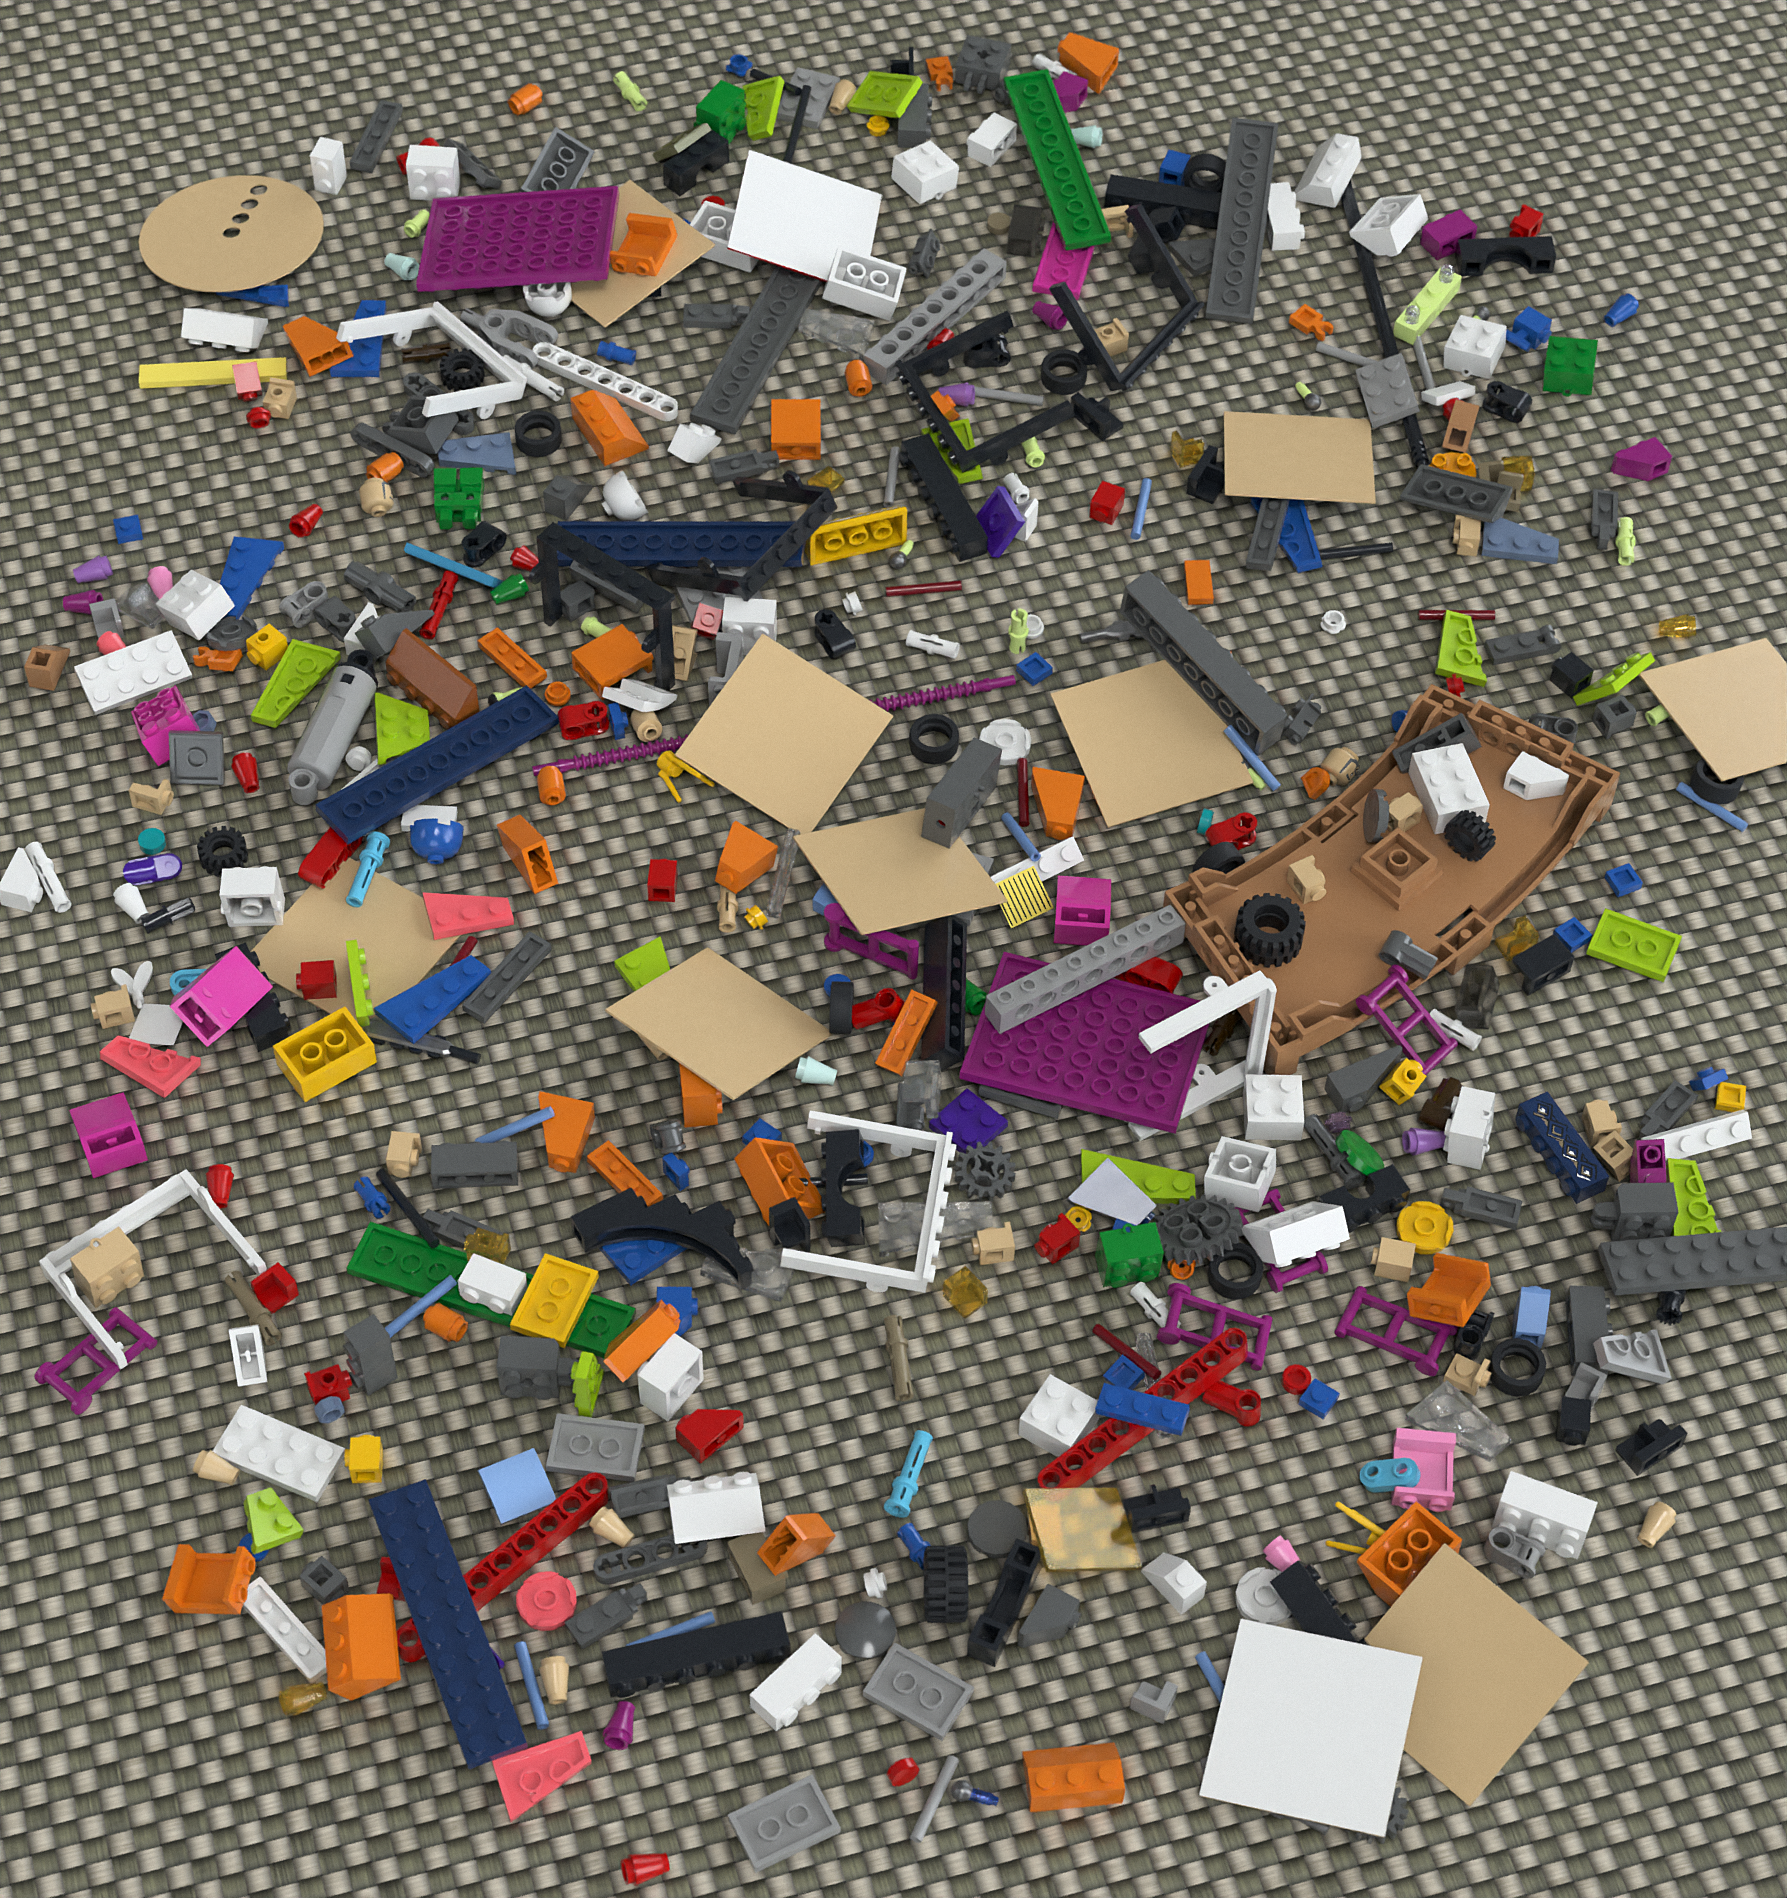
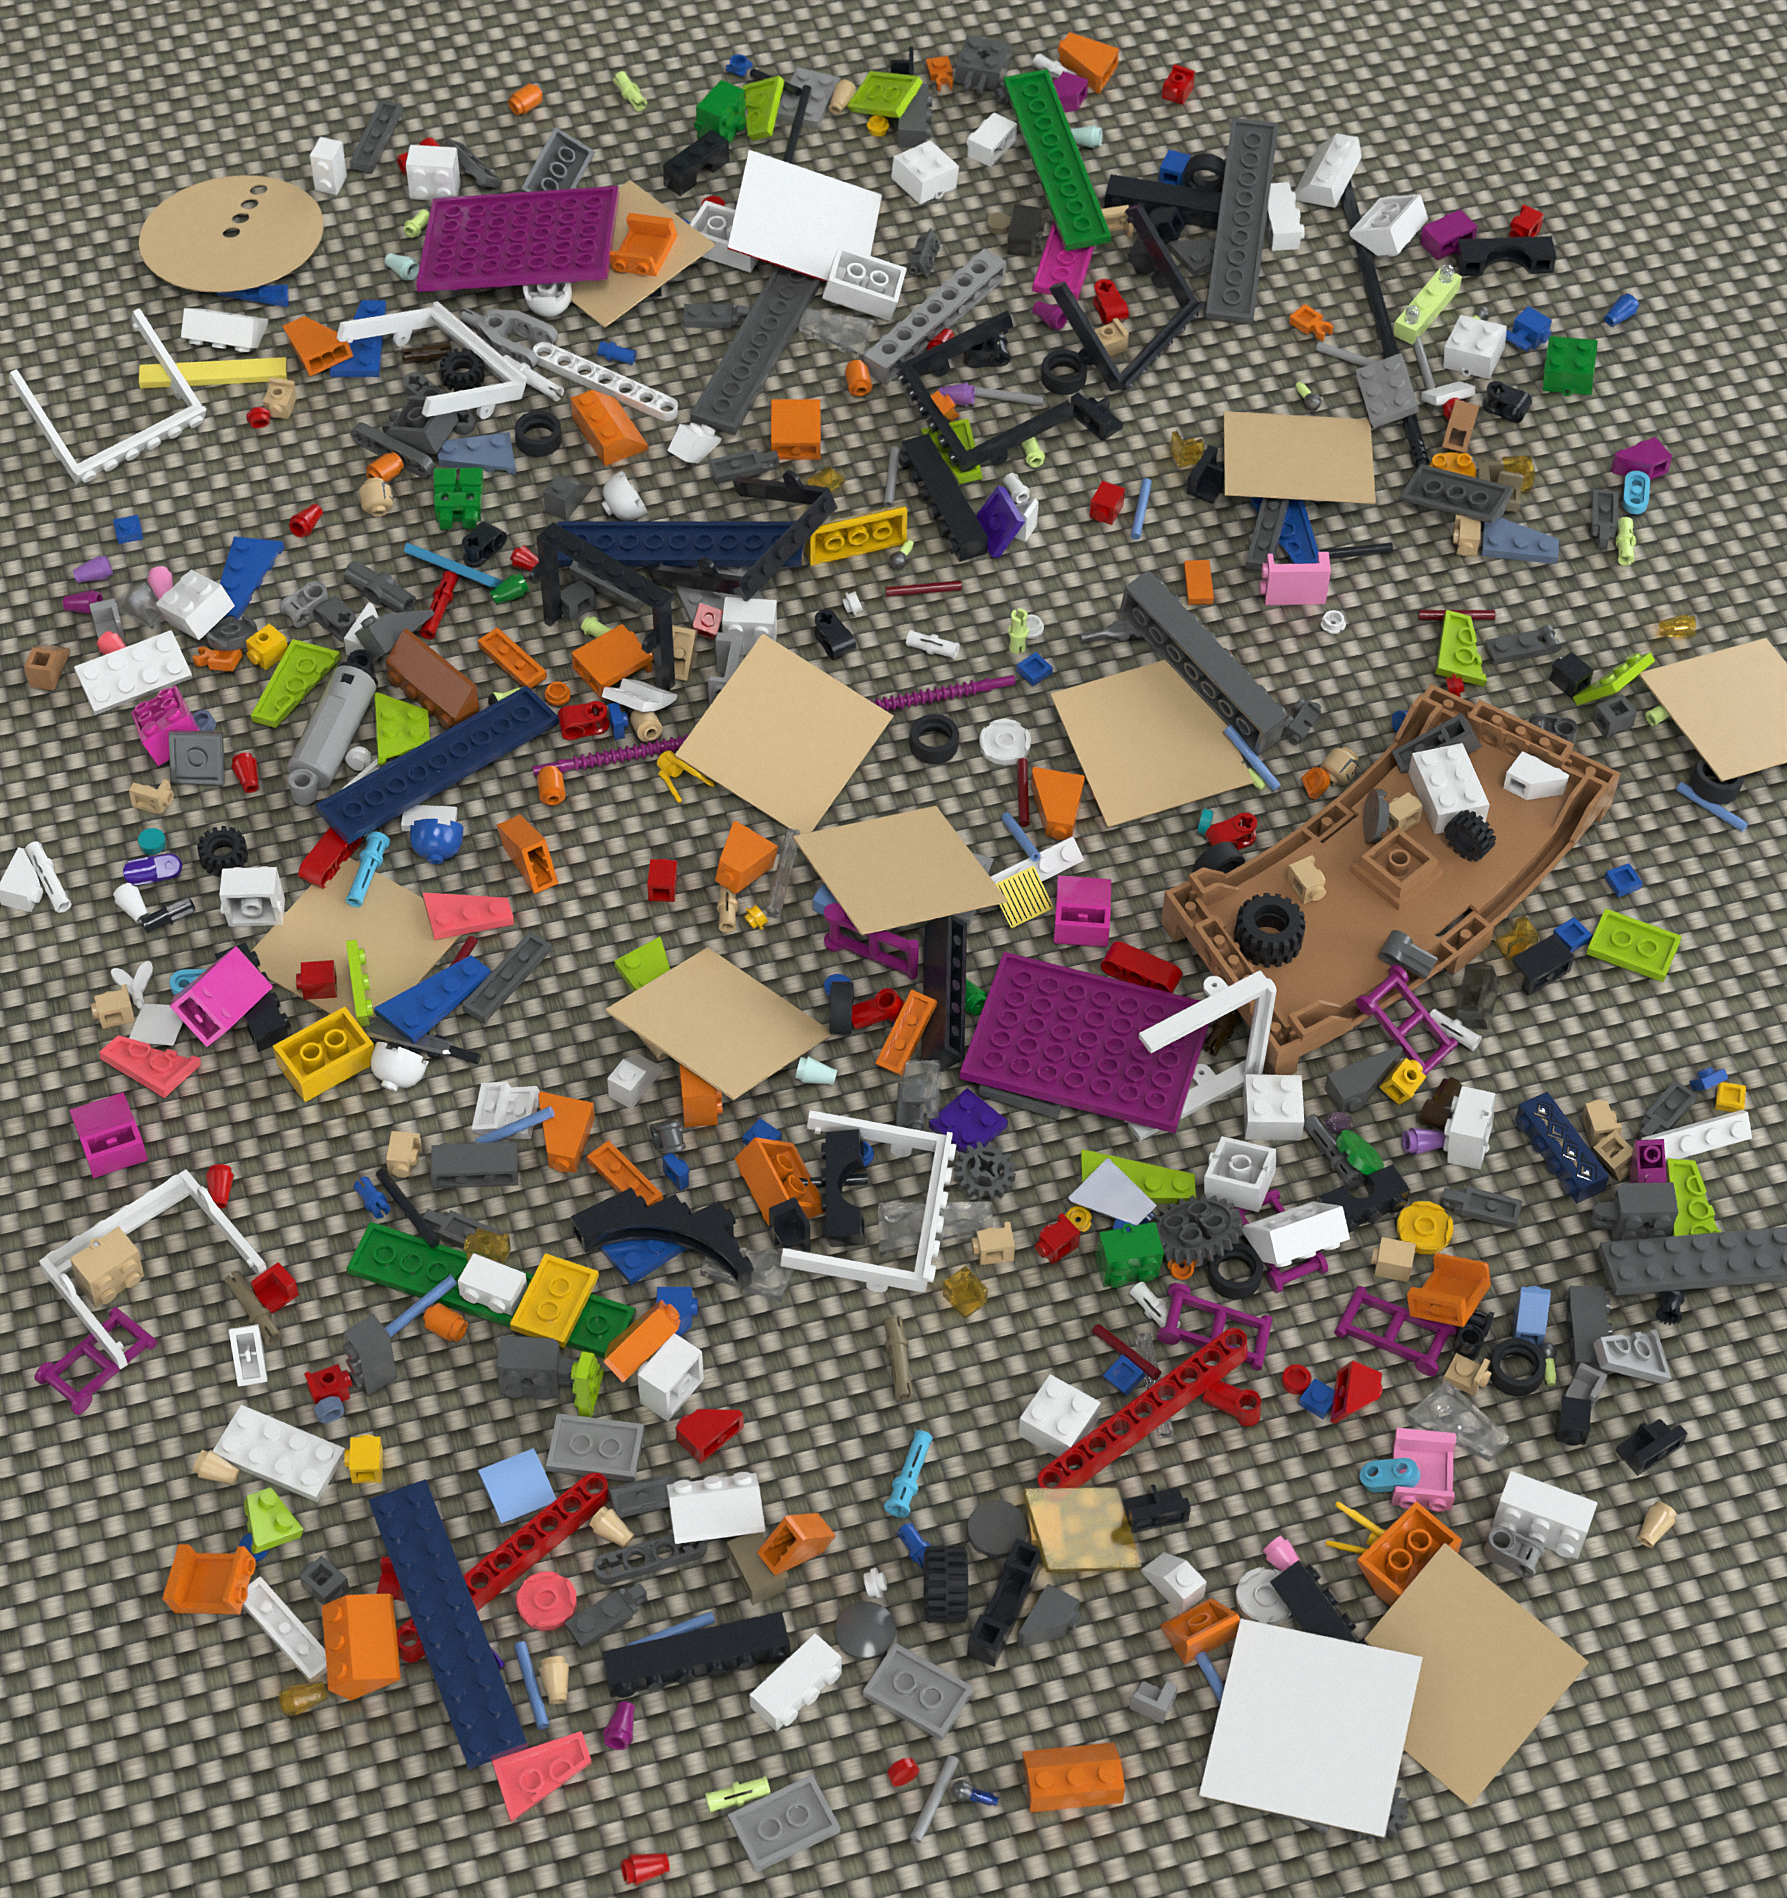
brick [232,361,263,401] -> none
olive plate [653,123,711,162] -> none
dark grey brick [921,737,1002,849] -> none
light grey brick [985,904,1186,1034] -> none
blue plate [1095,1383,1190,1436] -> none
none -> white piece [9,308,206,484]
none -> white cylinder [370,1042,429,1091]
none -> white slope [471,1081,540,1139]
none -> white slope [607,1055,663,1109]
none -> yellowish green pin [705,1776,771,1813]
none -> red piece [1093,279,1129,325]
none -> orange slope [1160,1598,1240,1665]
none -> red brick [1162,64,1195,105]
none -> bright pink panel [1259,552,1331,605]
none -> red slope [1330,1360,1383,1424]
none -> piece [1539,1343,1557,1386]
none -> medium azure plate [1622,471,1650,514]

